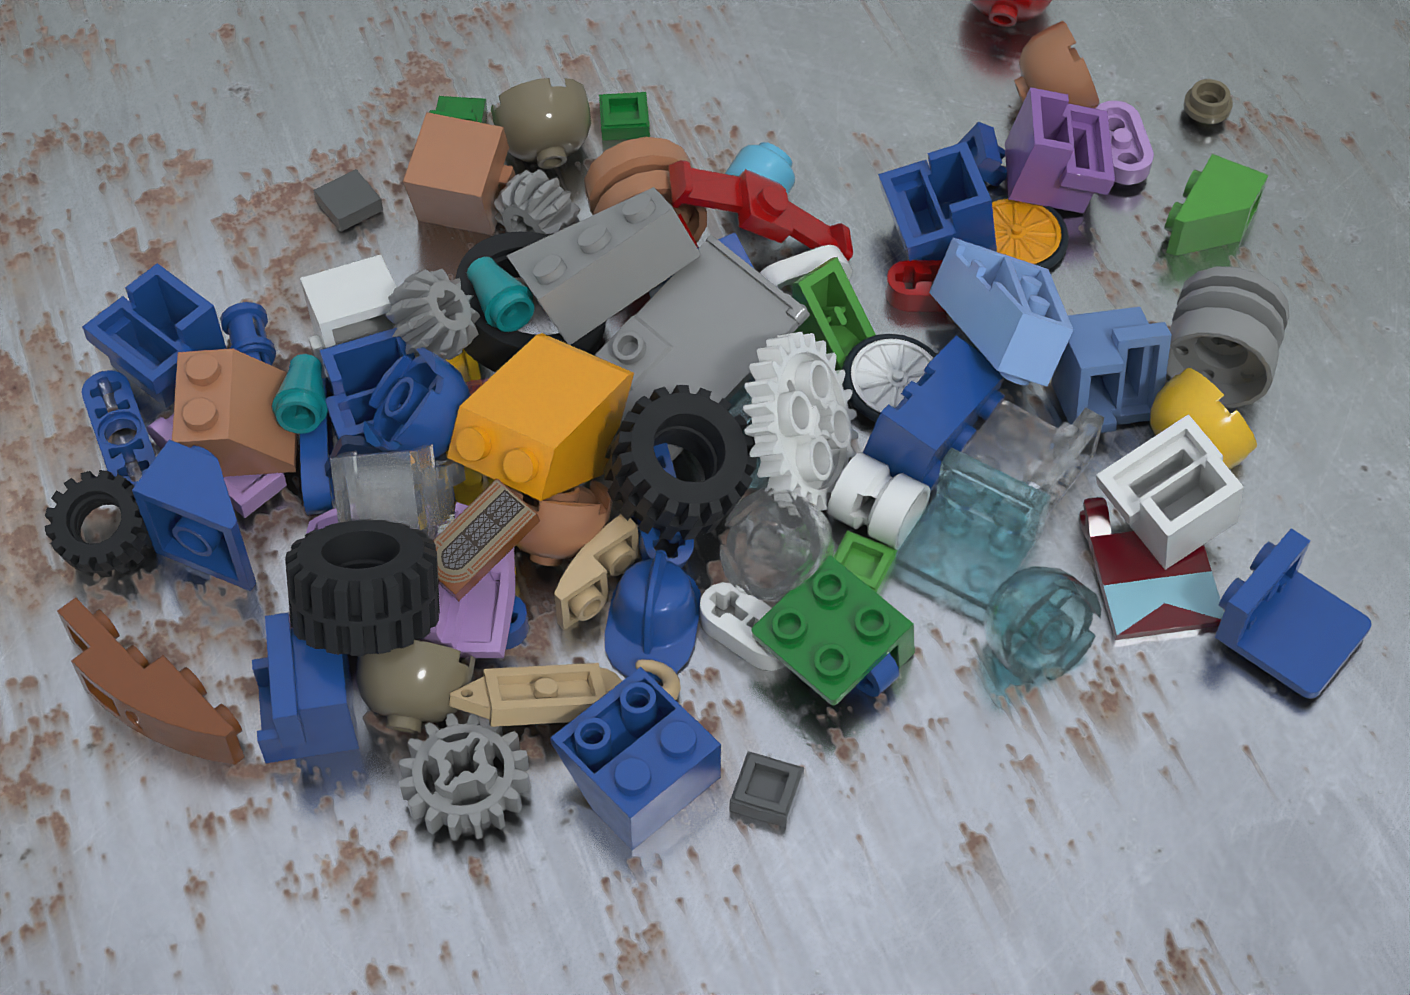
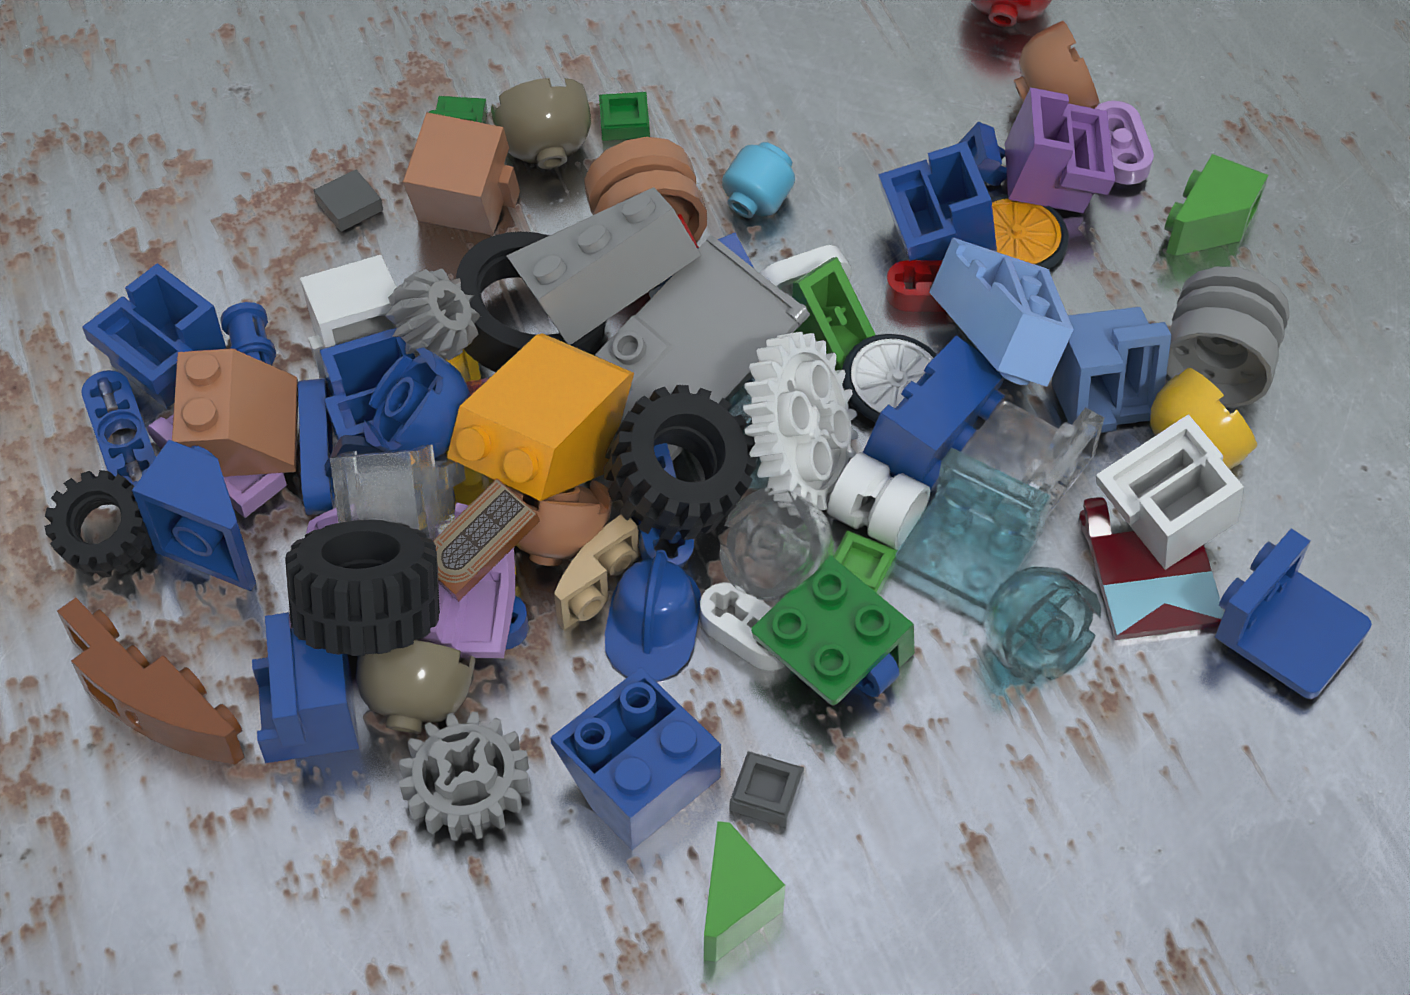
teal cone [272,354,328,434] -> none
tan plate [449,659,681,727] -> none
teal cone [467,257,535,332] -> none
light grey gear [494,169,581,235] -> none
red plate [669,160,853,261] -> none
dark tan plate [1183,79,1233,124] -> none
none -> bright green slope [704,821,786,962]

